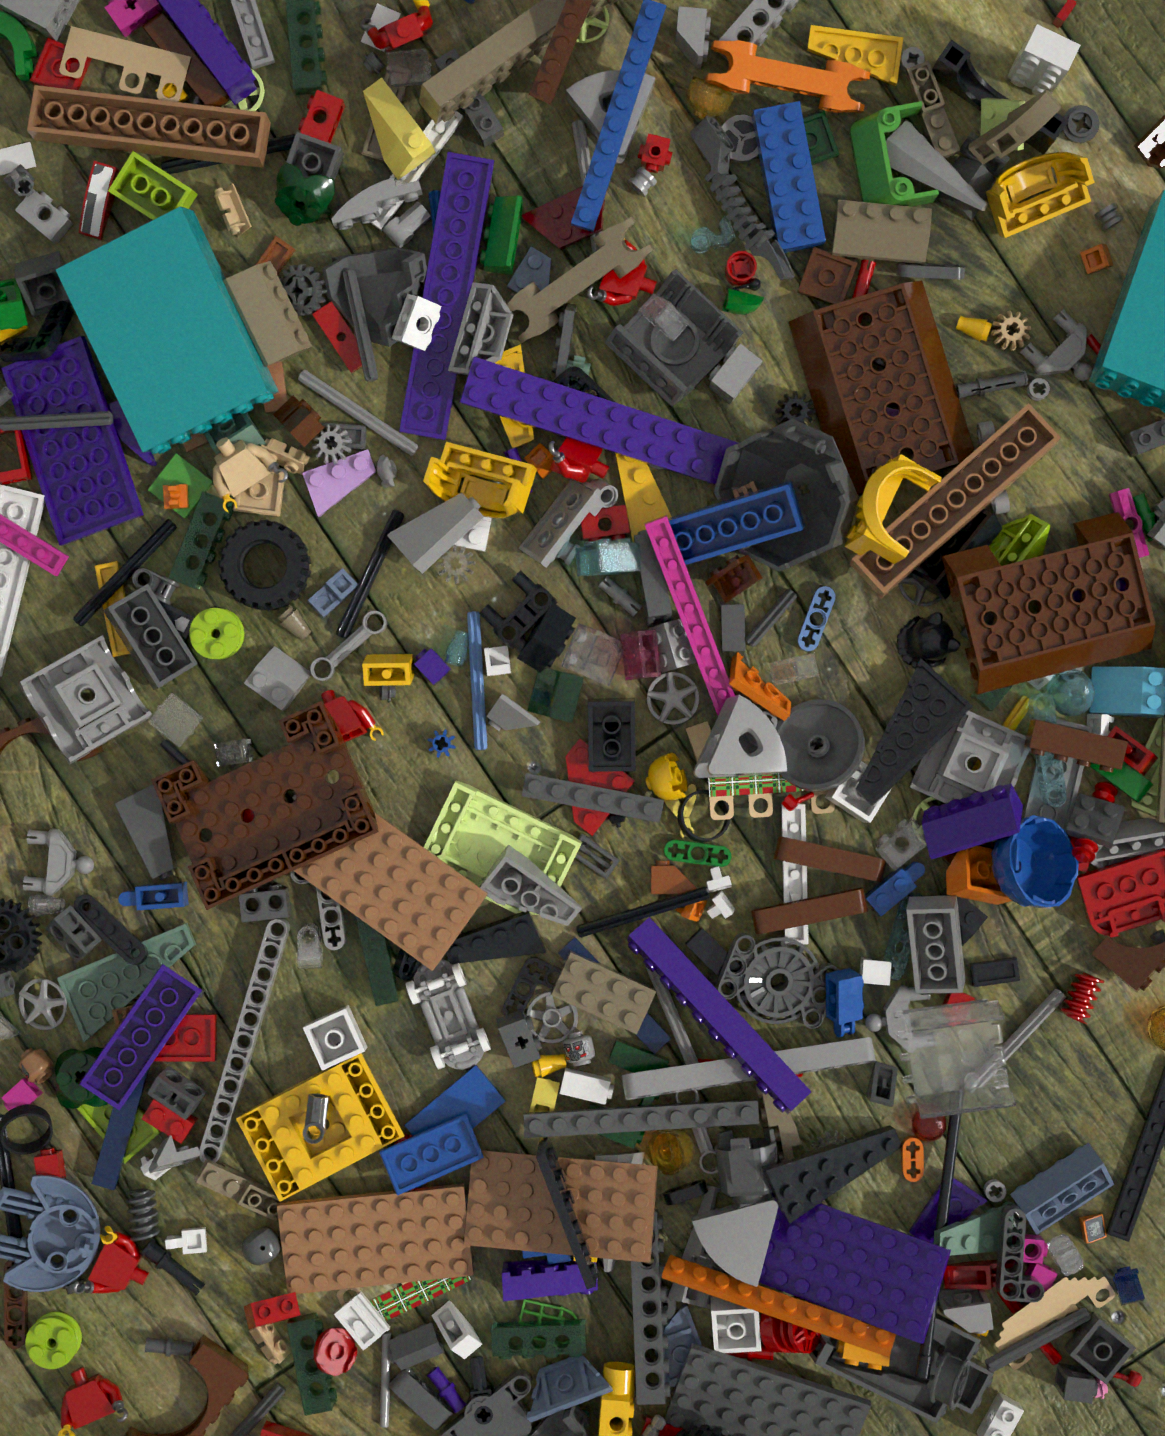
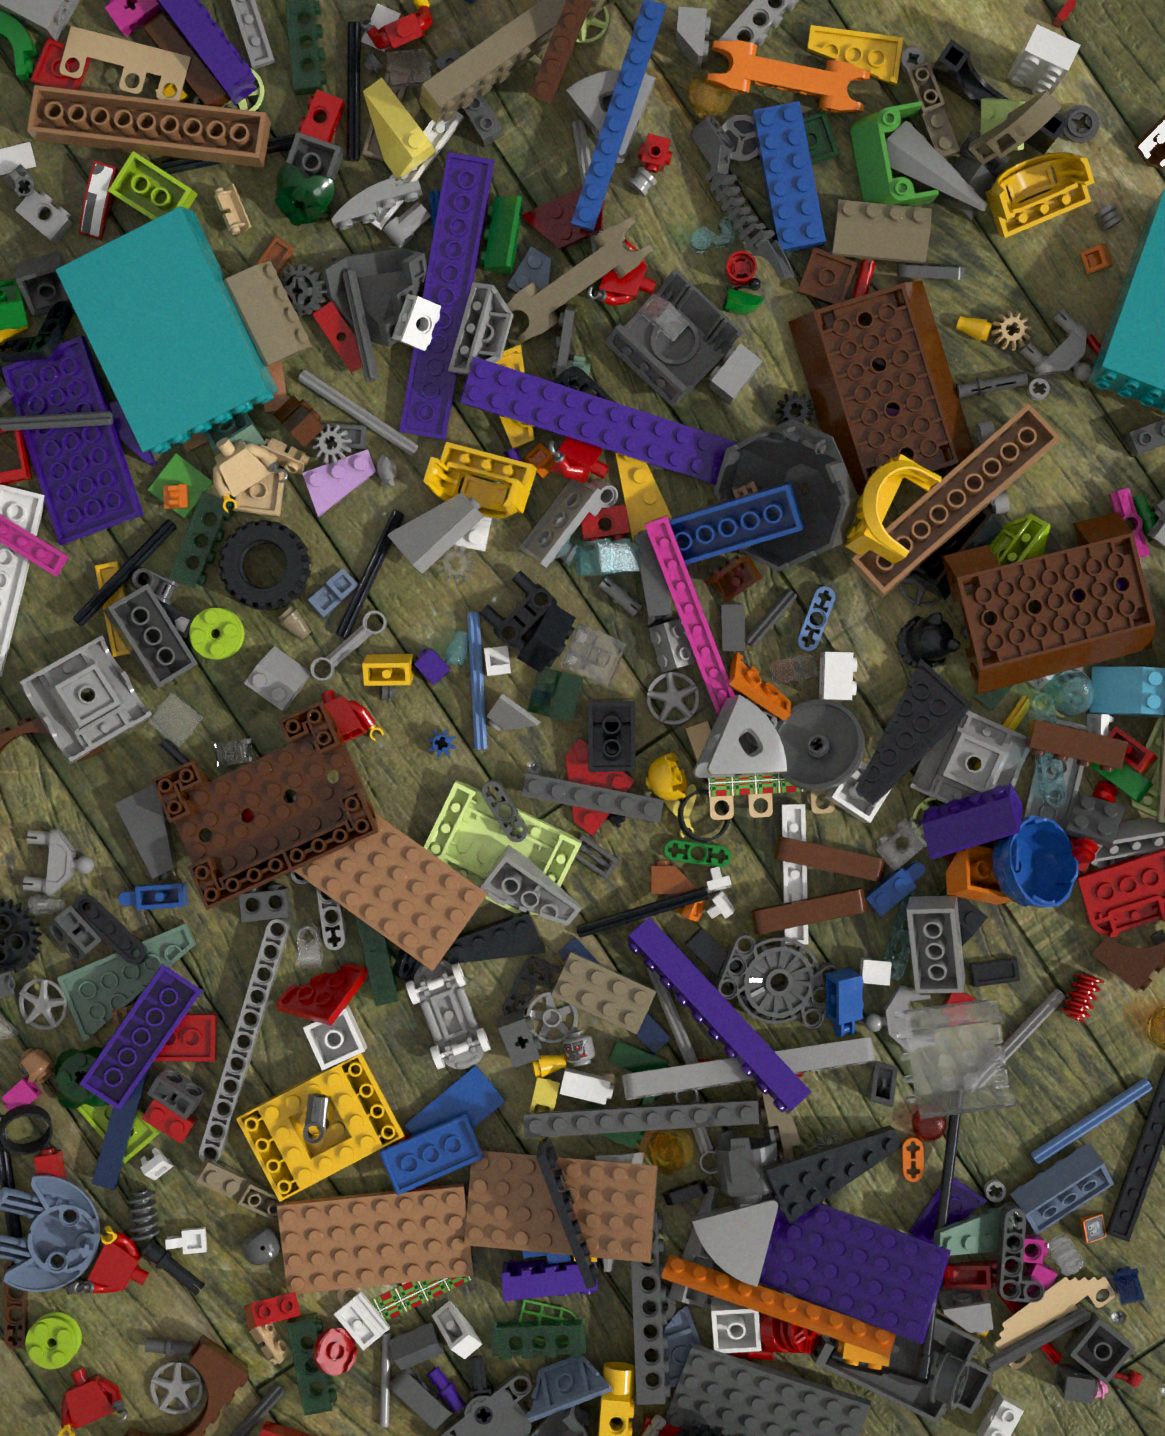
light grey slope [149,1135,201,1173] -> none
clear pink brick [620,630,661,681] -> none
red hand [781,792,814,811] -> none
none -> light grey wheel [150,1362,203,1414]
none -> red plate [275,963,370,1026]
none -> black axle [347,21,361,162]
none -> dark grey beam [482,780,528,842]
none -> white brick [819,652,857,700]
none -> medium blue axle [1031,1078,1152,1164]

